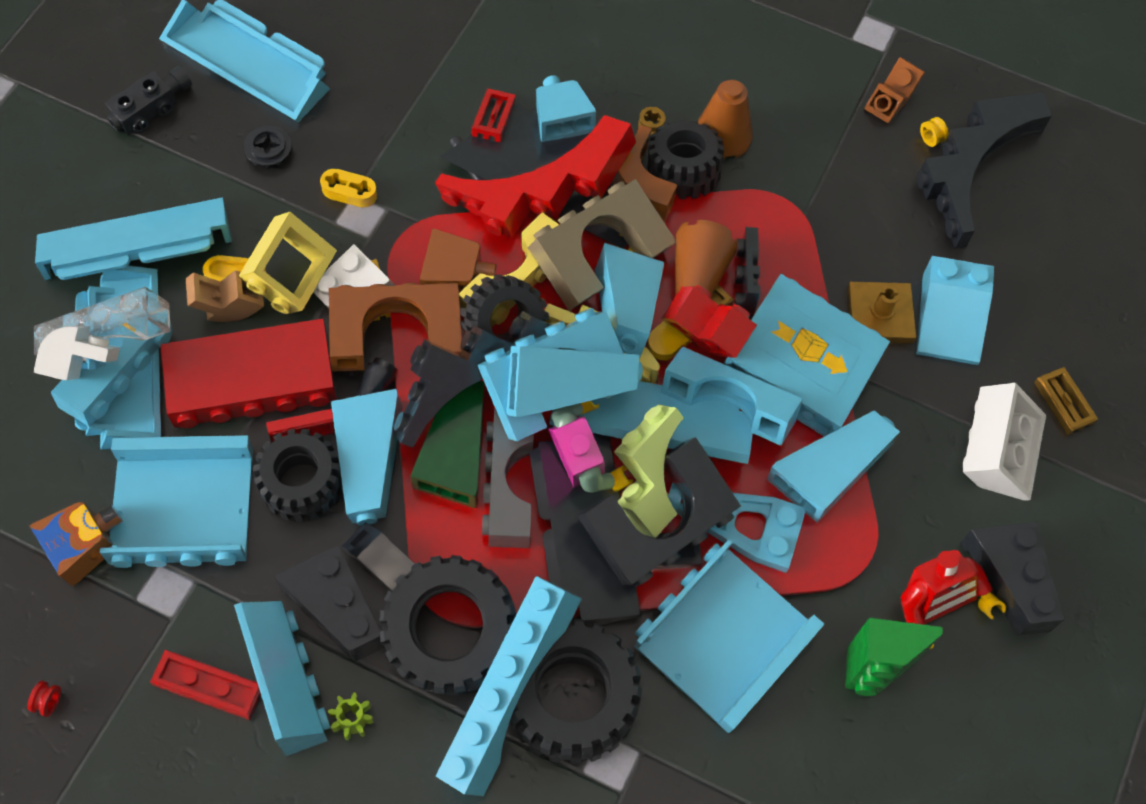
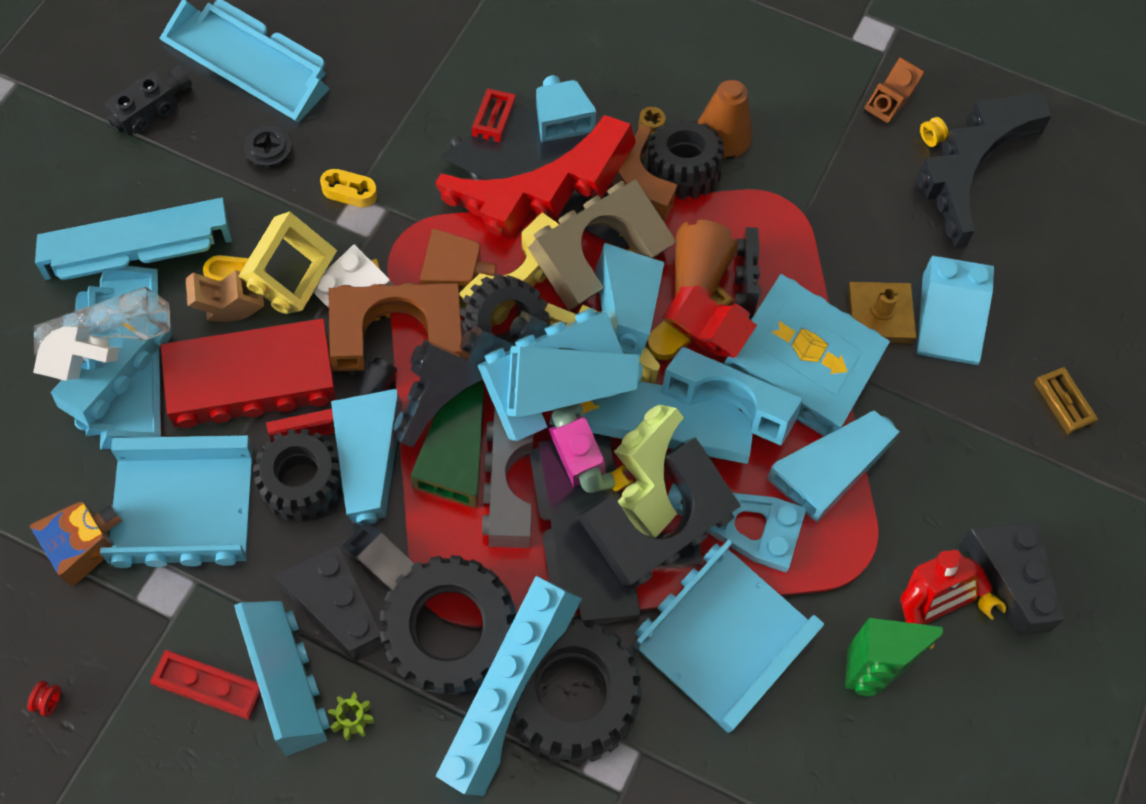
white slope [963,383,1046,500] -> none

